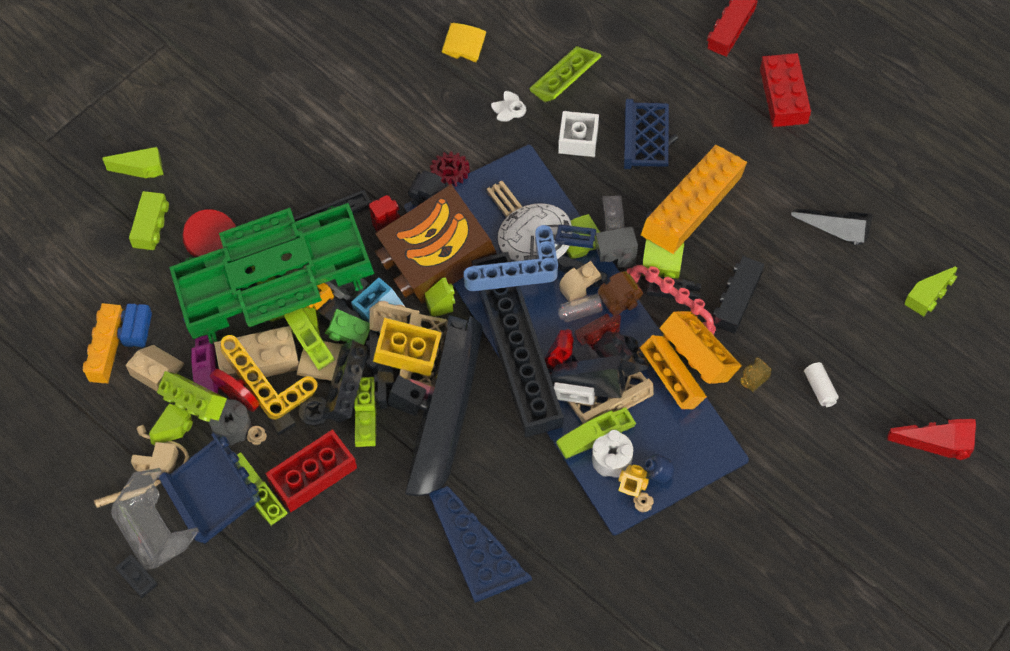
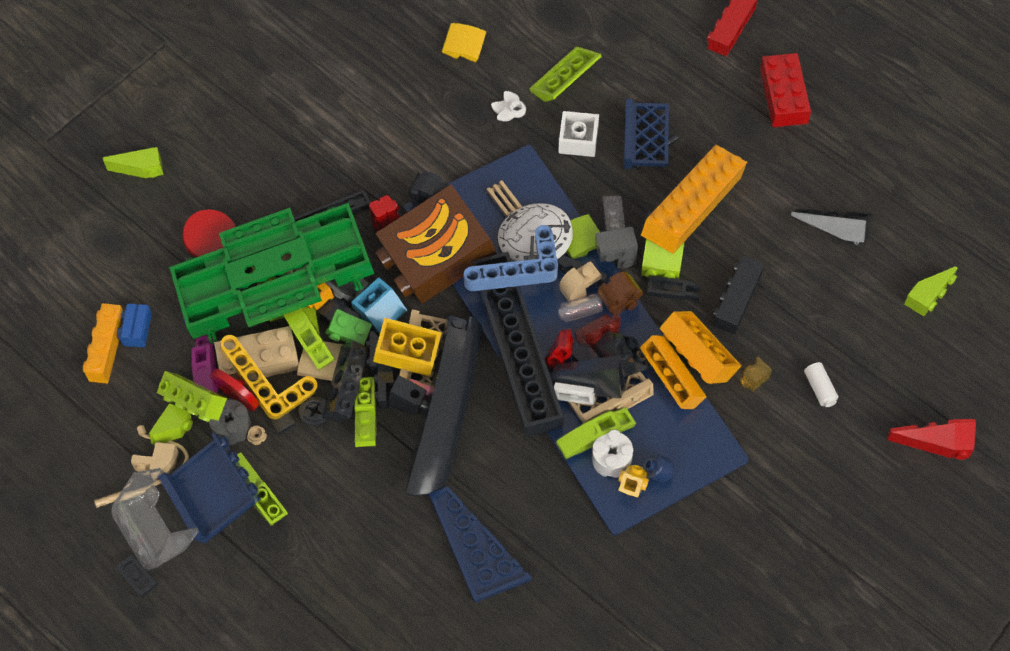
tan slope [126,345,185,391] -> none
lime brick [129,191,169,250] -> none
red brick [265,429,357,513] -> none
tan bracket [370,301,412,332] -> none
lime slope [425,277,455,317] -> none
dark red gear [430,151,470,187] -> none
dark blue tile [555,224,596,249] -> none
coral bar [626,265,716,335] -> none
tan plate [633,492,654,512] -> none

